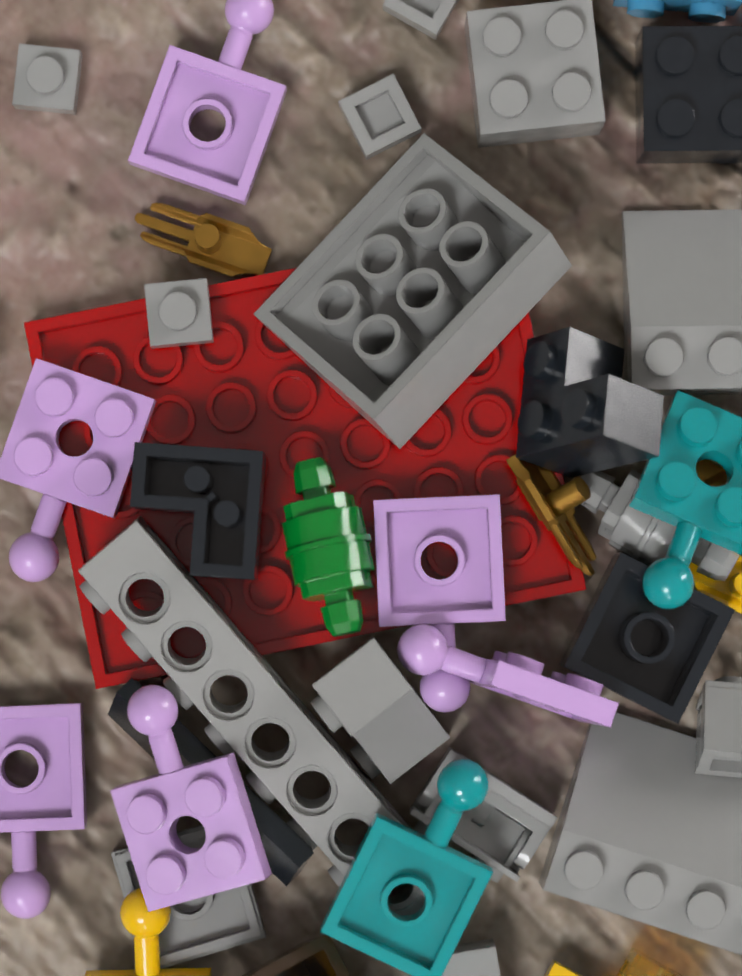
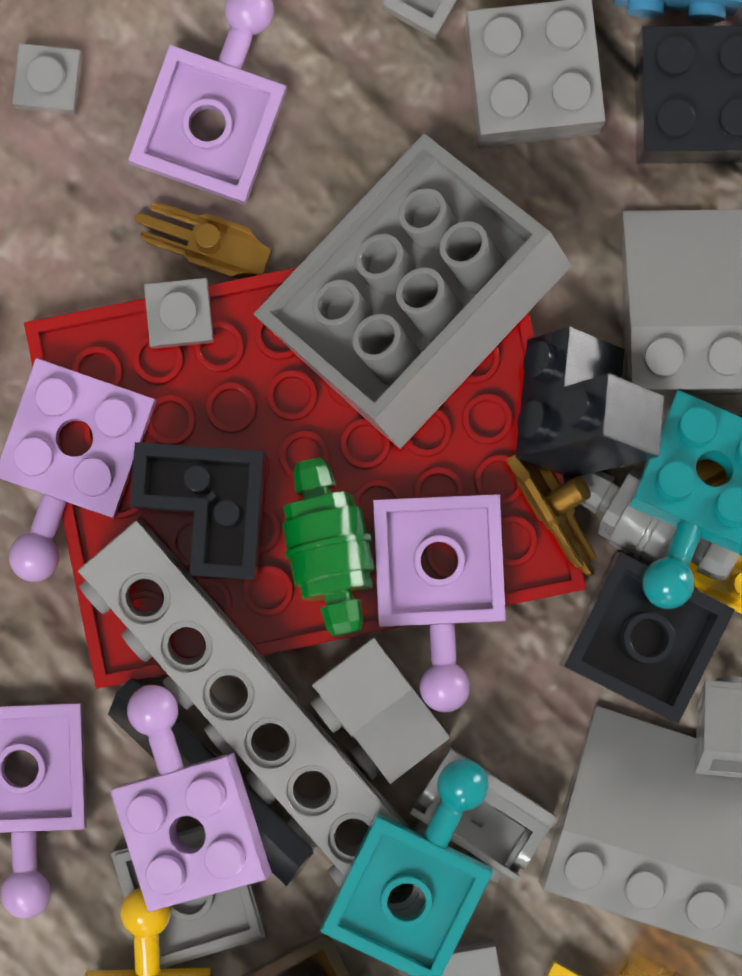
light grey plate [338,73,421,160] -> none
lavender plate [397,624,619,728] -> none

